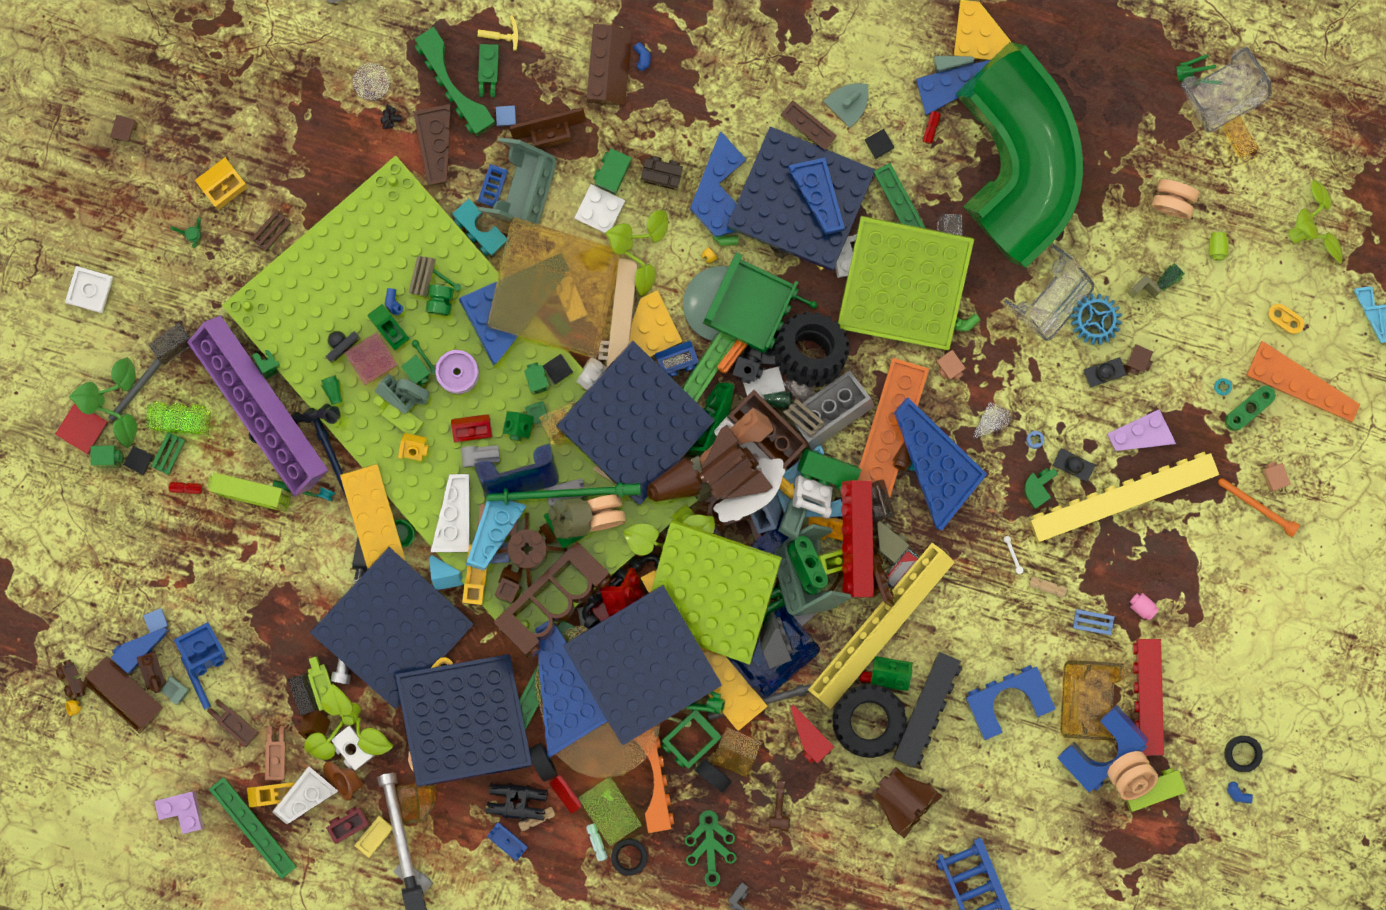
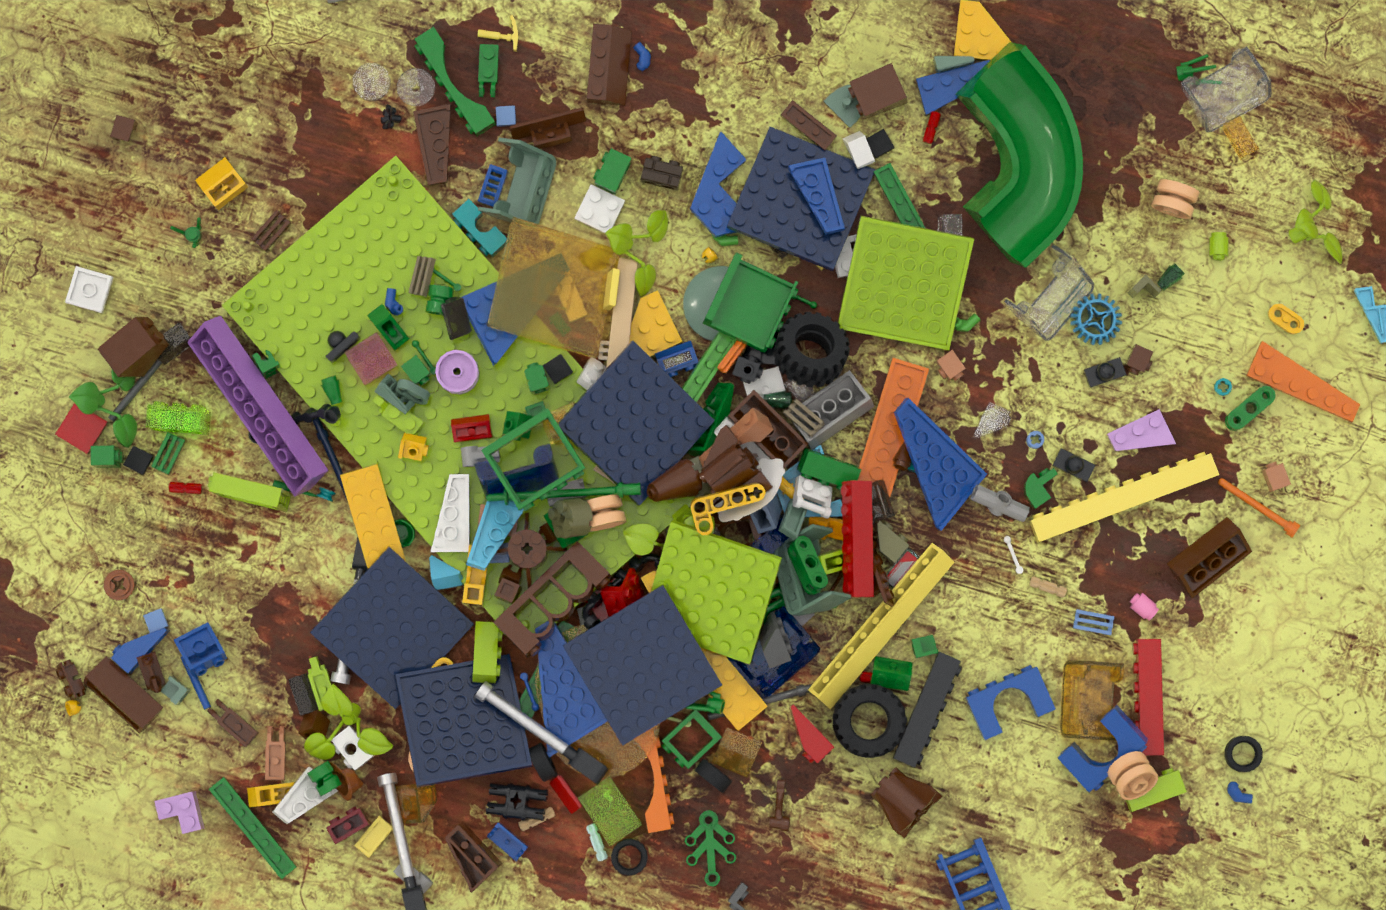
none -> reddish brown slope [97,317,169,377]
none -> dark orange gear [104,570,135,600]
none -> green wheel [307,760,342,796]
none -> clear dish [397,68,435,106]
none -> clear smoke slope [441,297,472,340]
none -> reddish brown wedge [445,821,503,893]
none -> lime brick [472,621,502,683]
none -> flat silver piece [475,681,609,785]
none -> green window [481,408,586,511]
none -> blue hinge [520,673,539,711]
none -> light yellow tile [603,268,620,310]
none -> yellow beam [690,483,765,535]
none -> white slope [842,131,875,169]
none -> reddish brown slope [848,63,908,119]
none -> green panel [911,635,939,658]
none -> light grey piece [970,485,1030,522]
none -> reddish brown slope [1167,517,1252,598]

